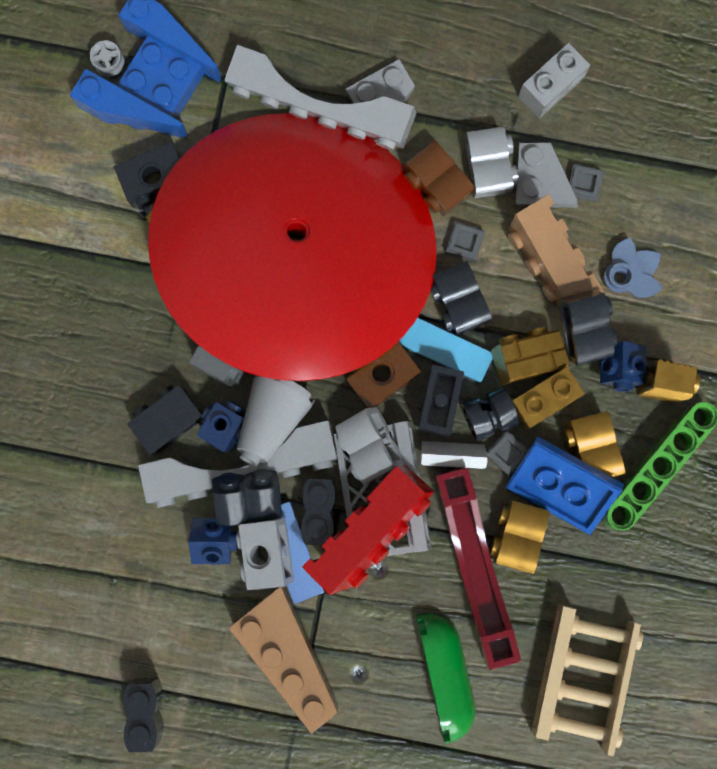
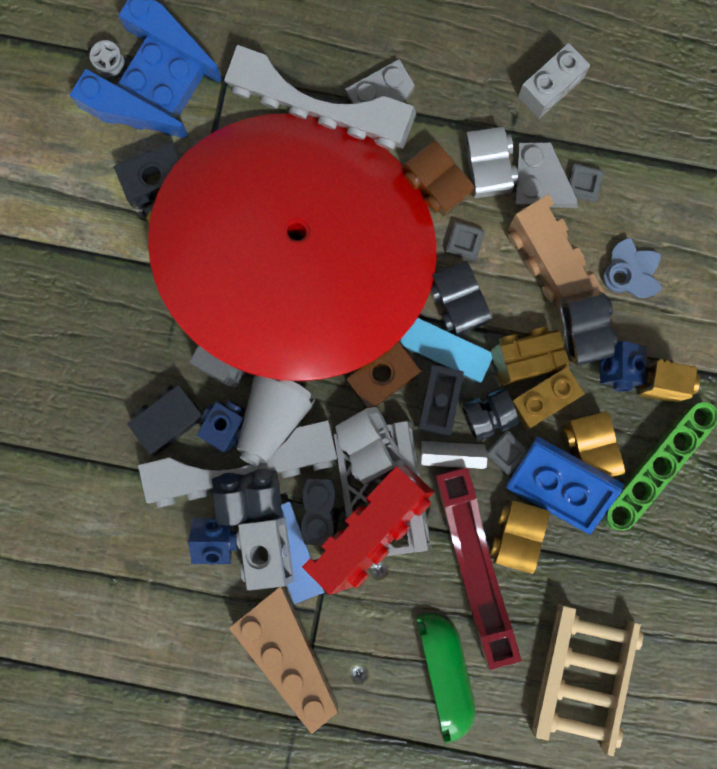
black brick [123,678,164,753] -> none

